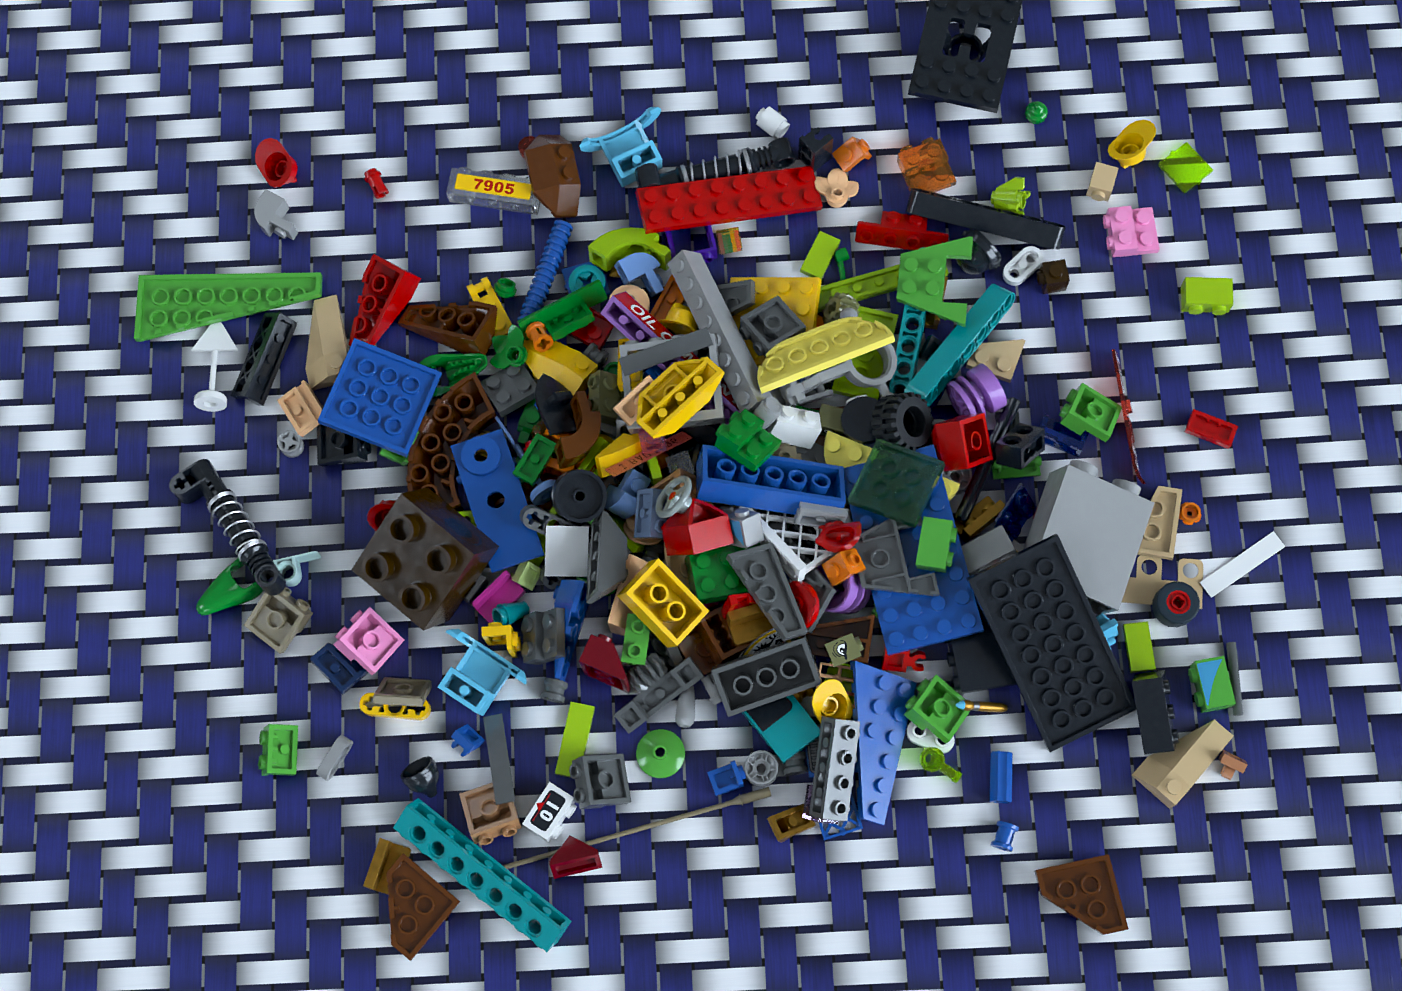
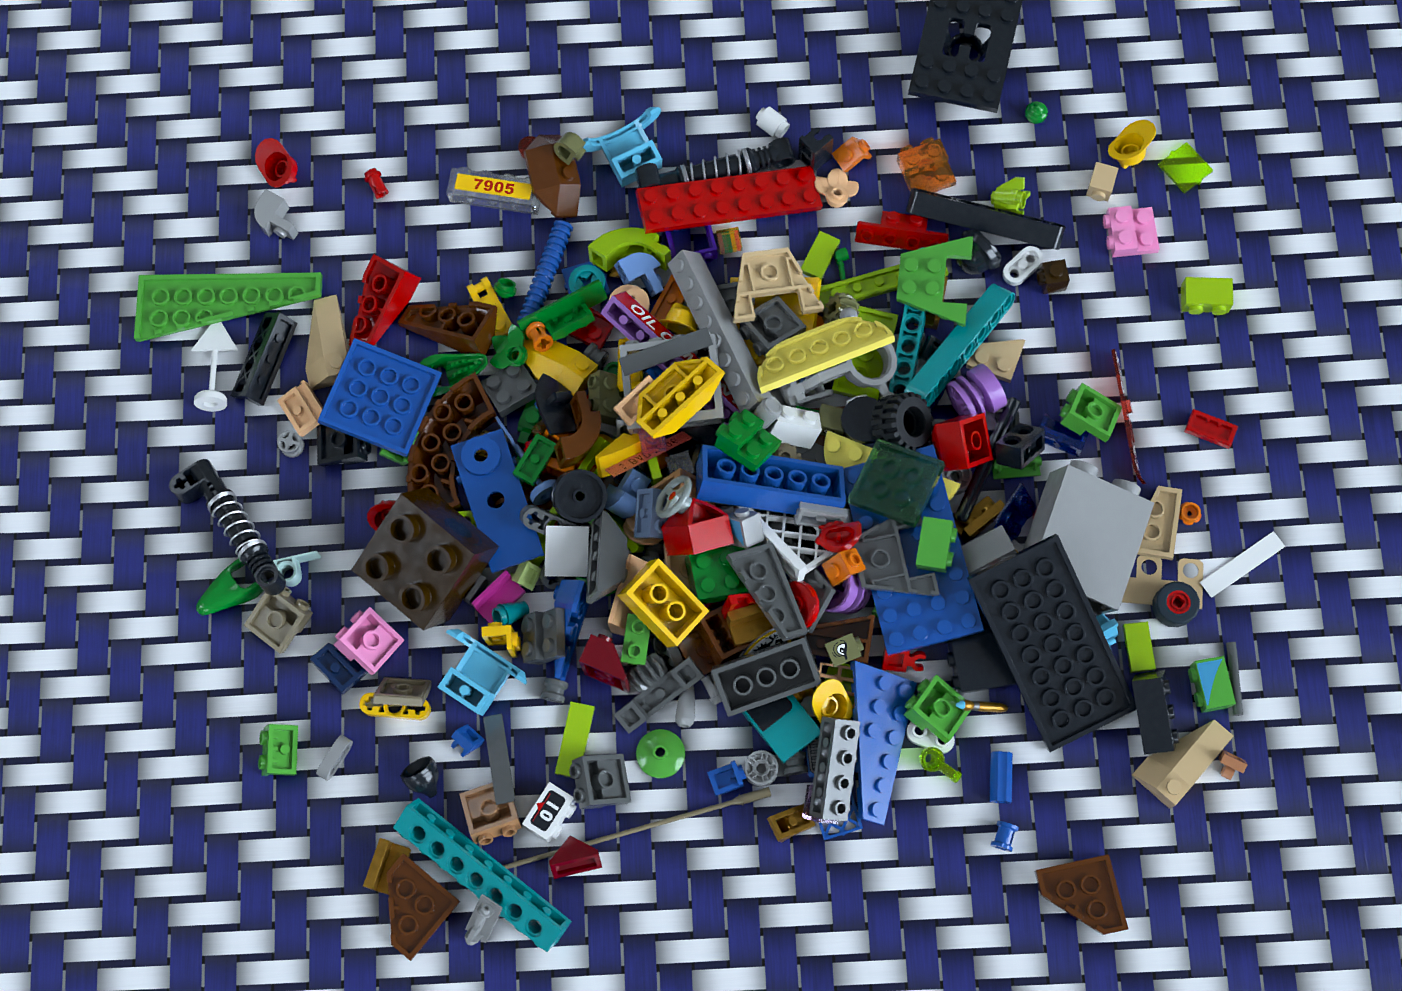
none -> light grey hinge [465,894,503,945]
none -> olive plate [554,132,586,165]
none -> tan wing [733,247,824,323]

